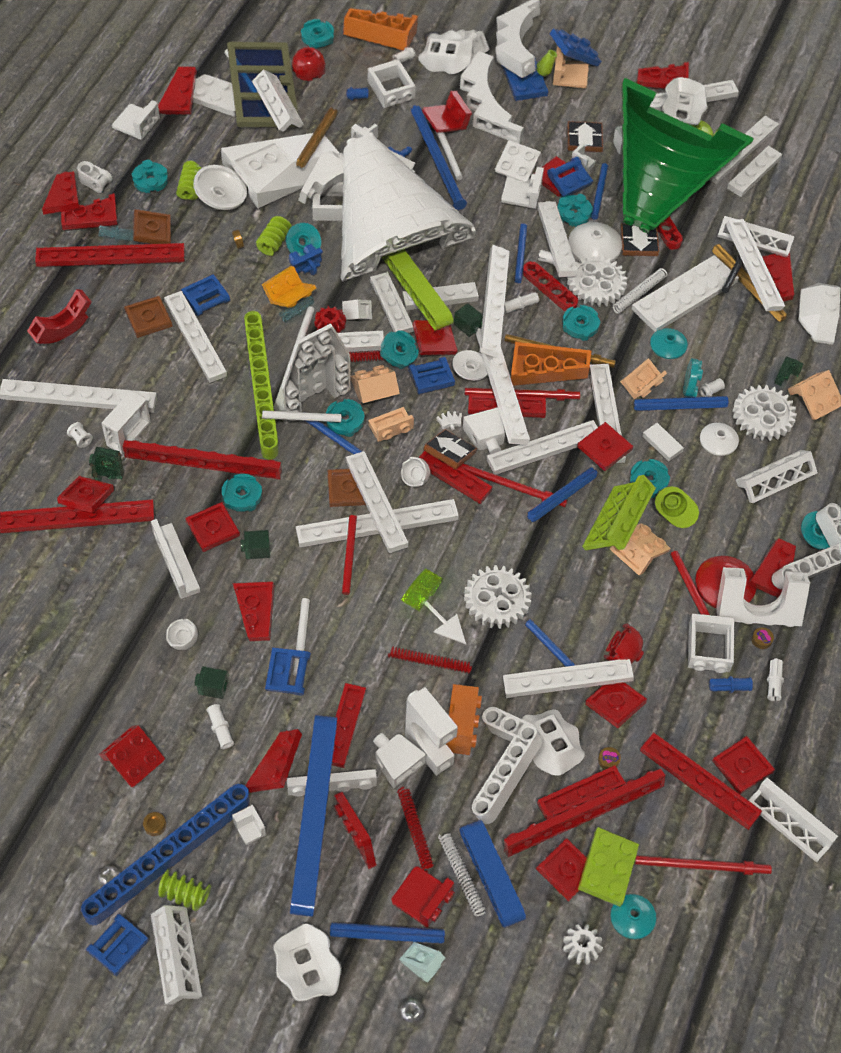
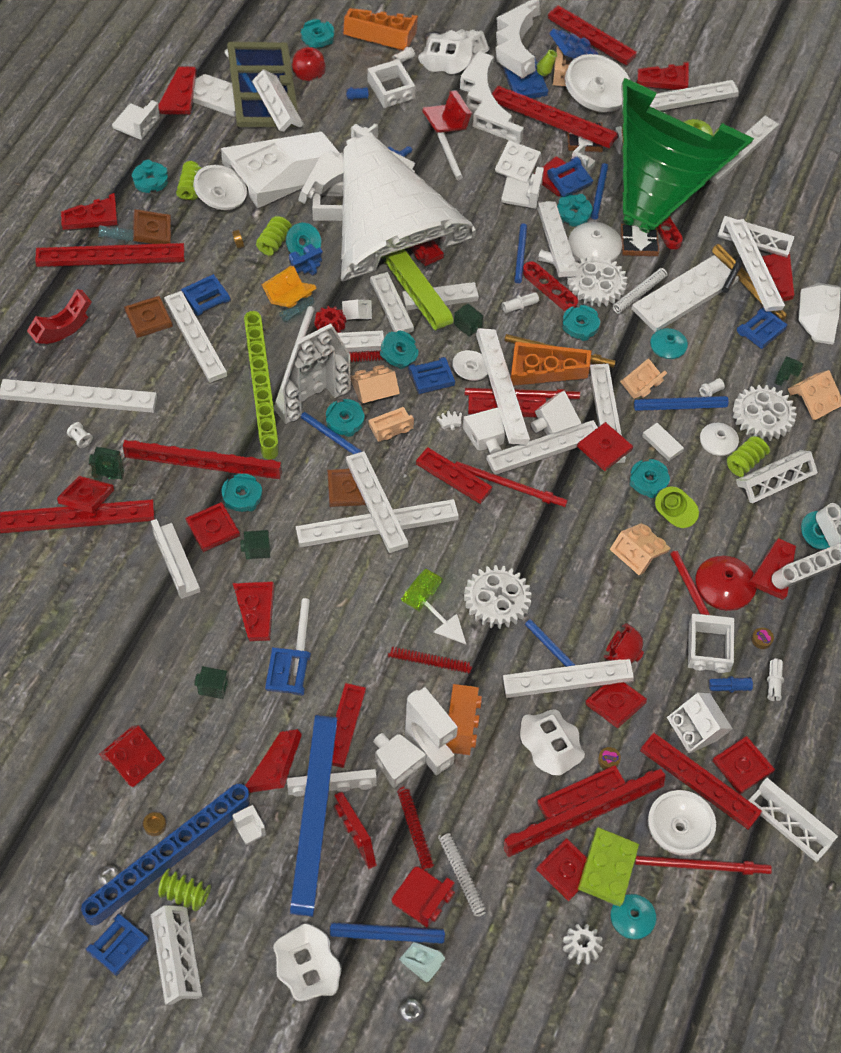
red wing [42,171,80,215] -> none
white piece [77,161,113,193] -> none
white window [102,391,151,454] -> none
white hair [166,619,198,650] -> none
white pin [207,704,234,749] -> none
white bar [262,411,341,422] -> none
pearl gold axle [296,108,338,168] -> none
red bar [342,515,357,595] -> none
white hair [401,457,430,488] -> none
blue axle [411,105,467,210] -> none
red plate [412,320,458,355] -> none
tile [423,429,477,469] -> none
blue beam [459,820,526,928] -> none
white beam [472,707,542,824] -> none
white plate [479,245,509,358] -> none
blue axle [527,467,598,522] -> none
lime fence [582,475,656,550] -> none
white piece [662,77,707,125] -> none
teal tile [683,358,703,397] -> none
white arch [716,567,810,627] -> none
white plate [727,146,782,197] -> none
none -> red bracket [409,240,444,266]
none -> red plate [491,86,618,148]
none -> white torso [531,391,582,435]
none -> red plate [548,5,637,65]
none -> white dish [565,54,630,112]
none -> white dish [648,790,716,855]
none -> white slope [667,692,732,753]
none -> lime piece [727,436,770,477]
none -> blue plate [737,307,787,349]

